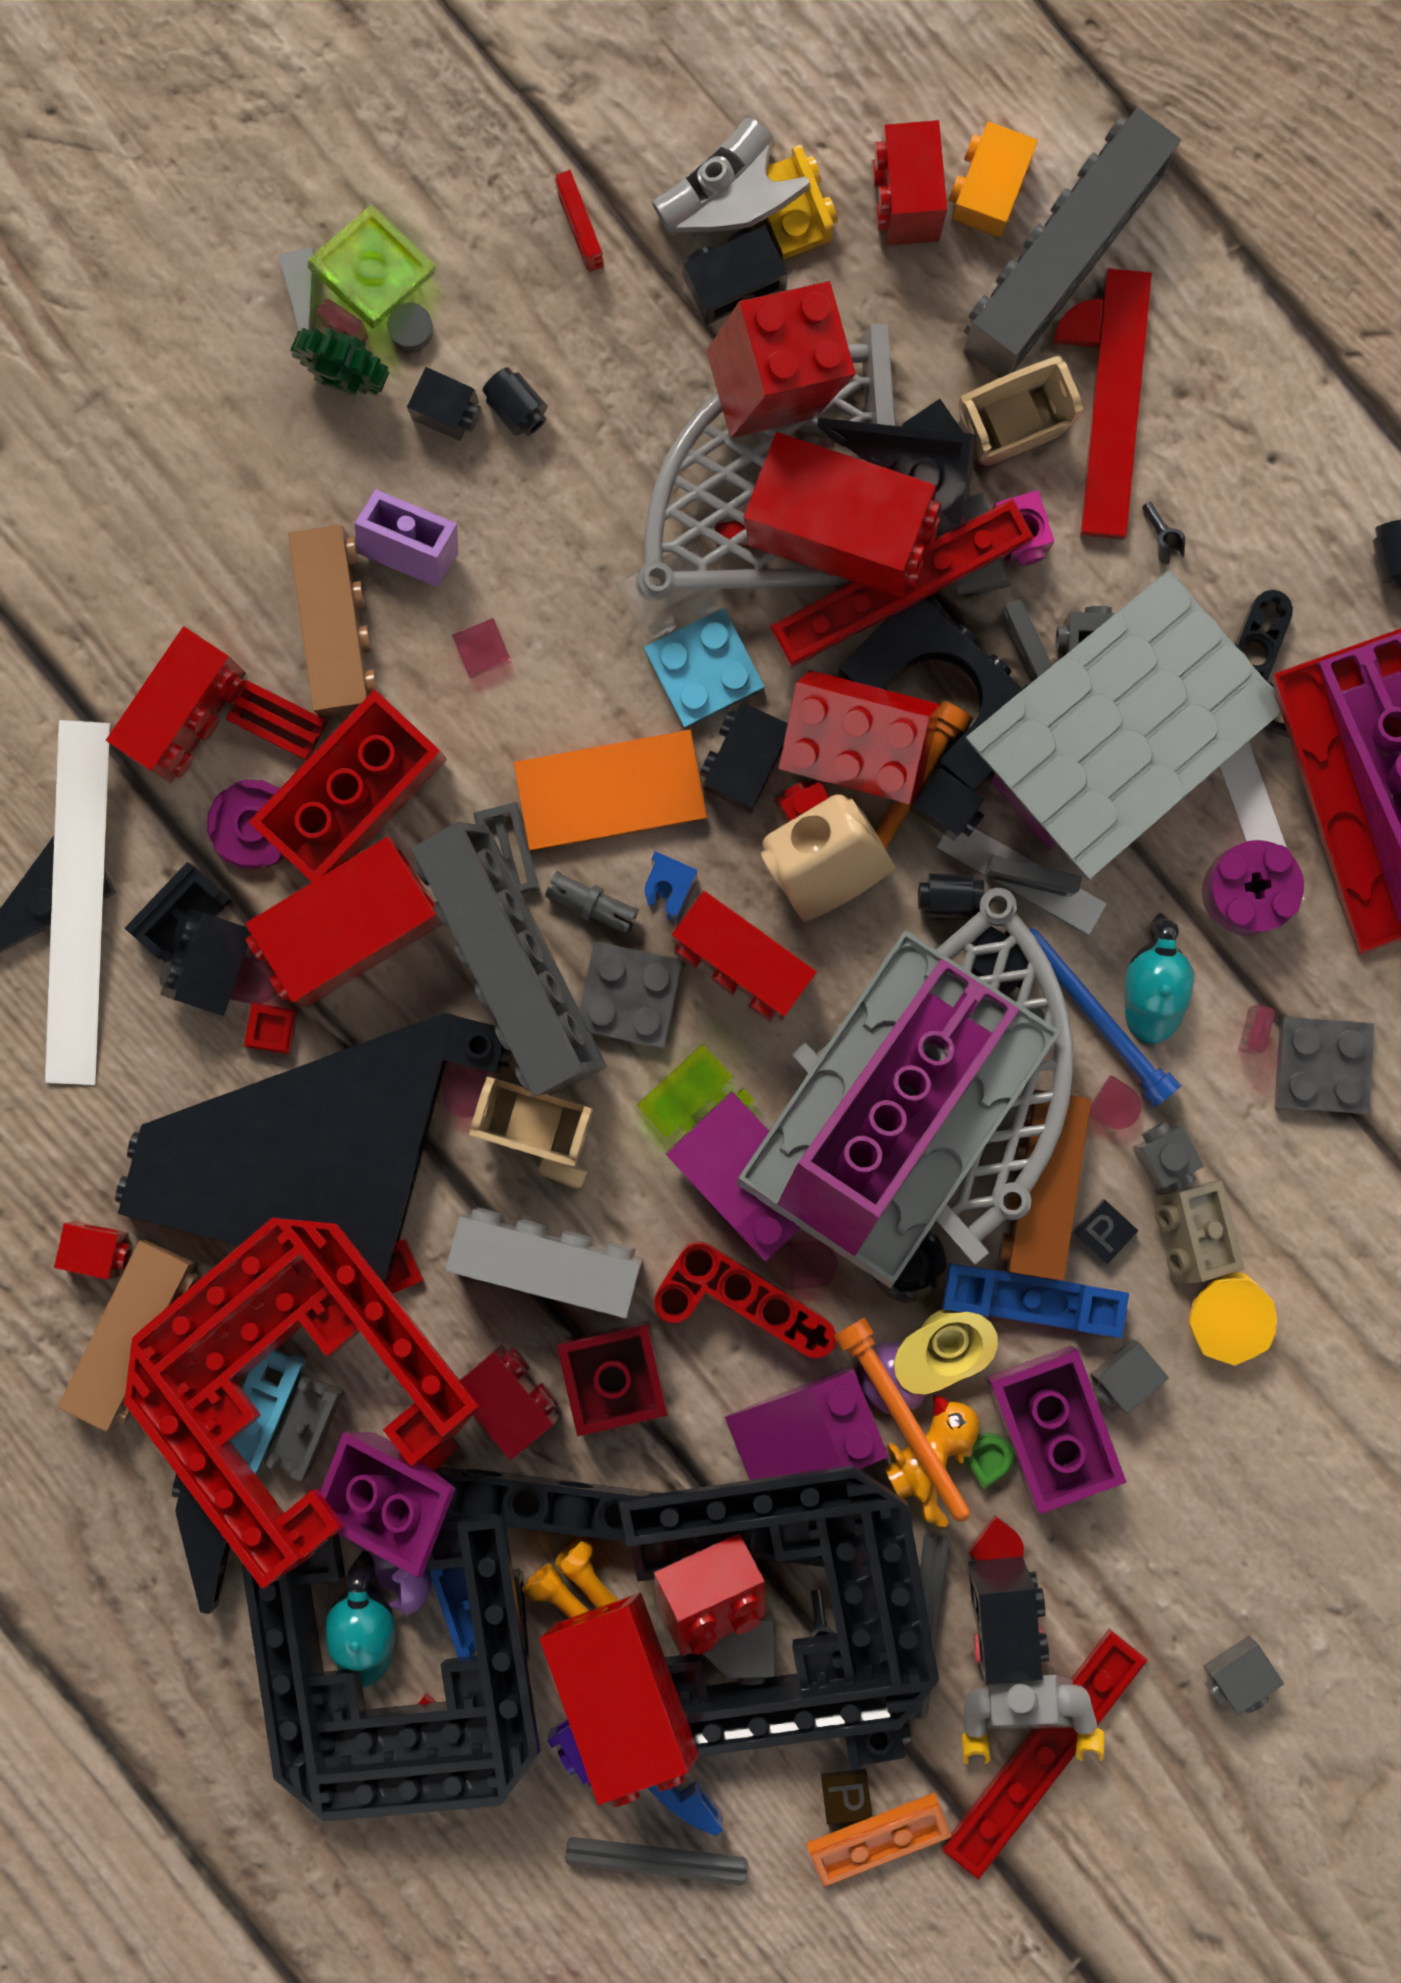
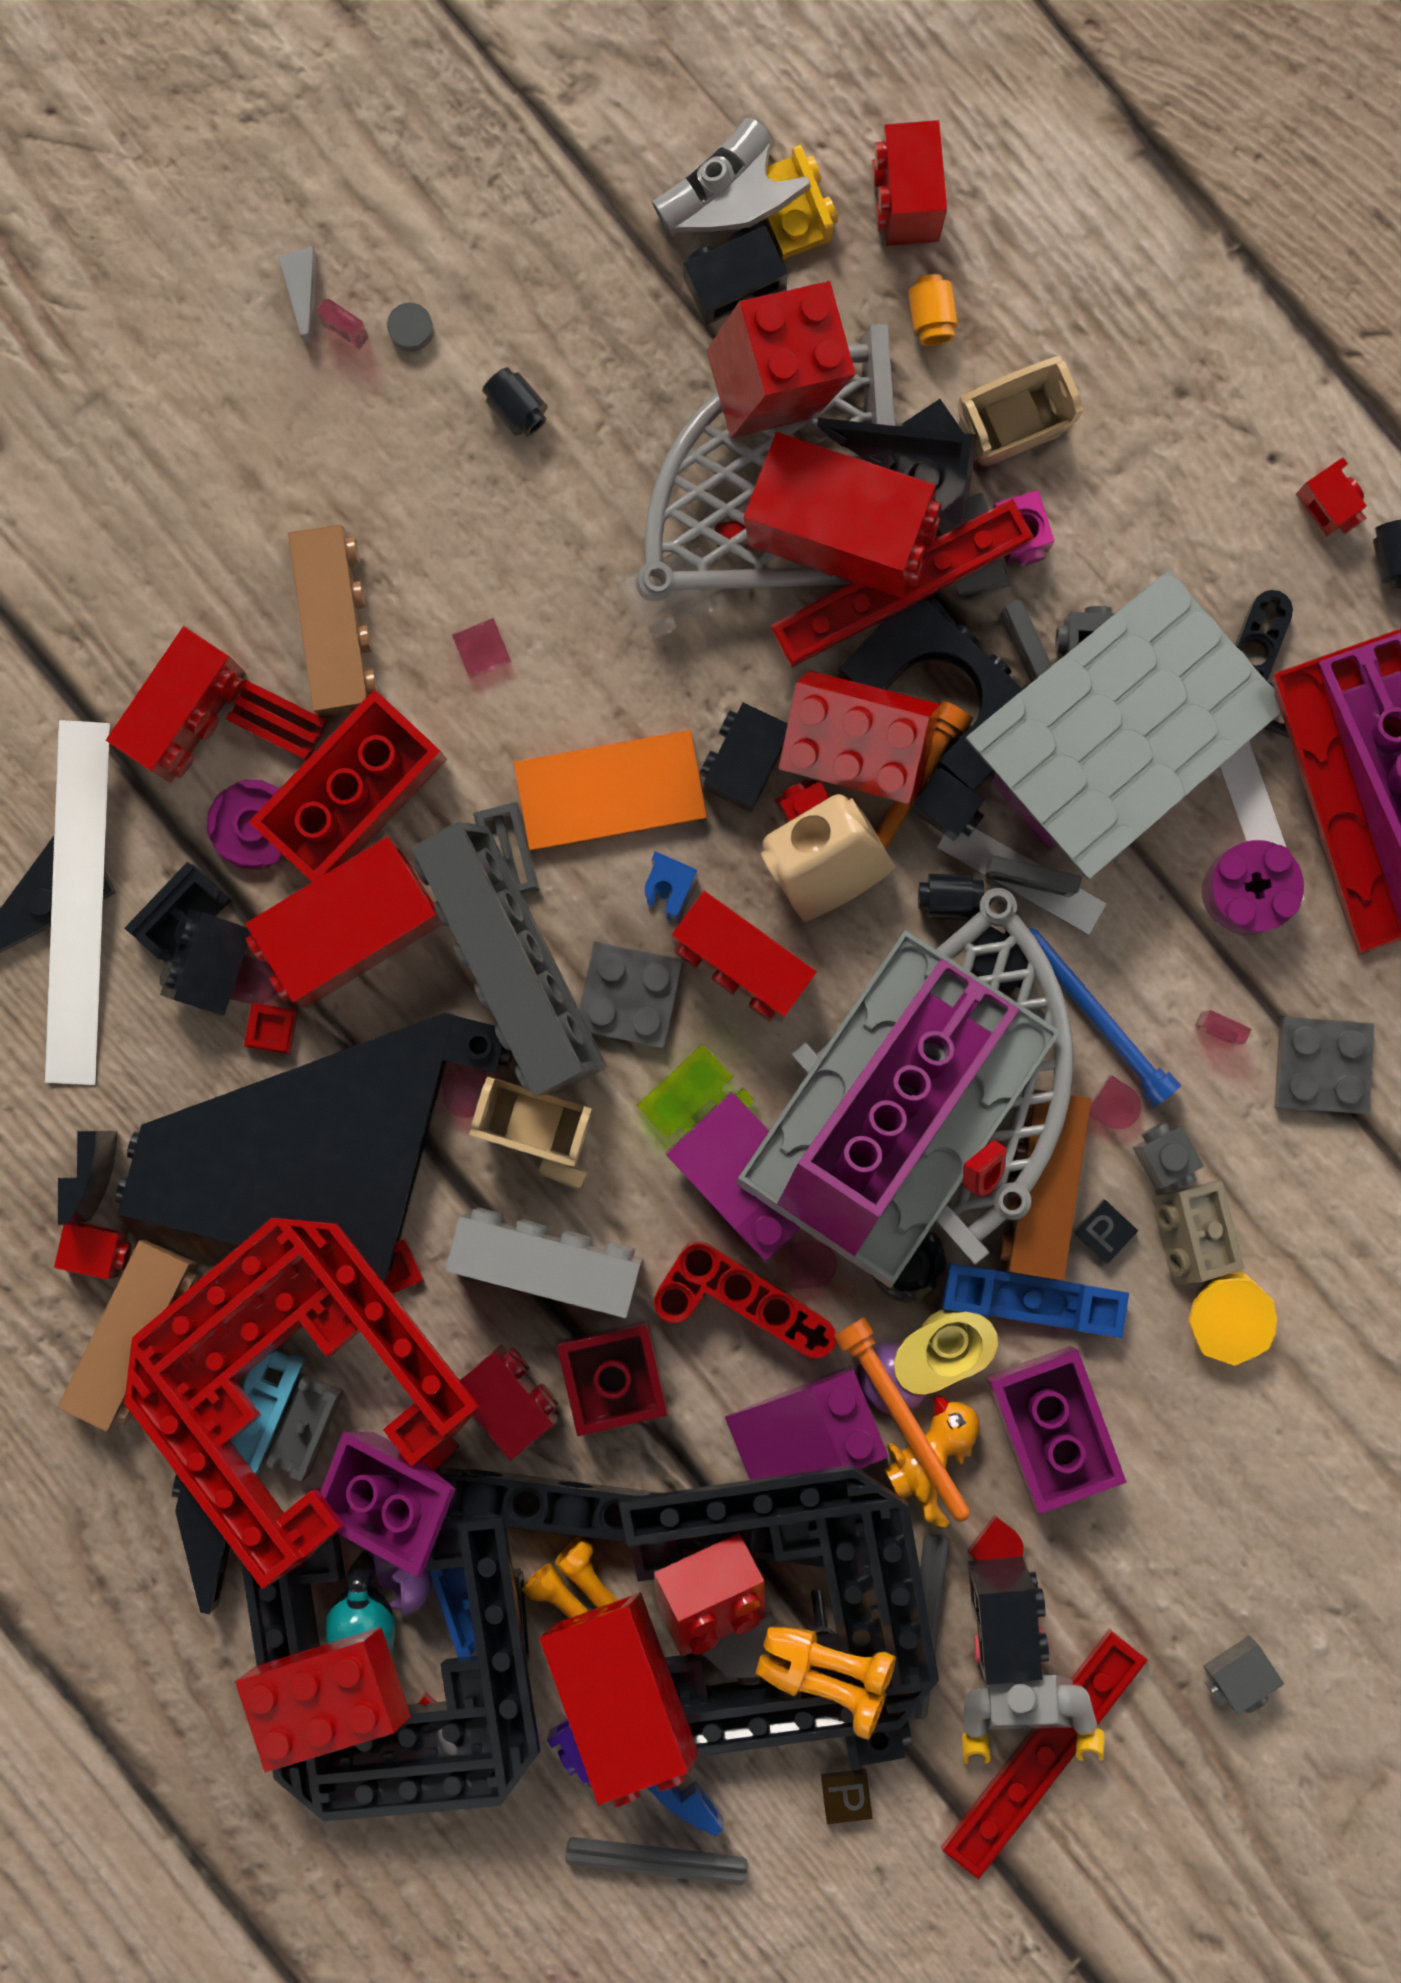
dark green gear [290,328,390,395] -> none
clear neon green plate [307,205,436,329] -> none
medium lavender brick [355,489,458,588] -> none
black brick [407,367,481,441] -> none
dark grey pin [545,871,639,935] -> none
red tile [555,169,604,272] -> none
medium azure plate [644,607,765,730] -> none
orange tile [806,1792,952,1887] -> none
light orange brick [948,121,1038,238] -> none
dark grey brick [963,107,1182,378] -> none
bright green tile [964,1432,1013,1489] -> none
red tile [1053,299,1103,347] -> none
red tile [1080,268,1152,540] -> none
dark grey brick [1091,1339,1169,1414] -> none
teal hair [1124,913,1195,1044] -> none
black hand [1142,502,1185,564] -> none
clear pink tile [1238,1005,1275,1054] -> none
none -> black slope [58,1131,117,1225]
none -> red brick [235,1627,411,1772]
none -> light orange piece [755,1626,896,1740]
none -> light orange brick [908,274,958,346]
none -> red tile [963,1140,1007,1197]
none -> clear pink tile [1195,1010,1252,1046]
none -> red brick [1296,457,1367,537]

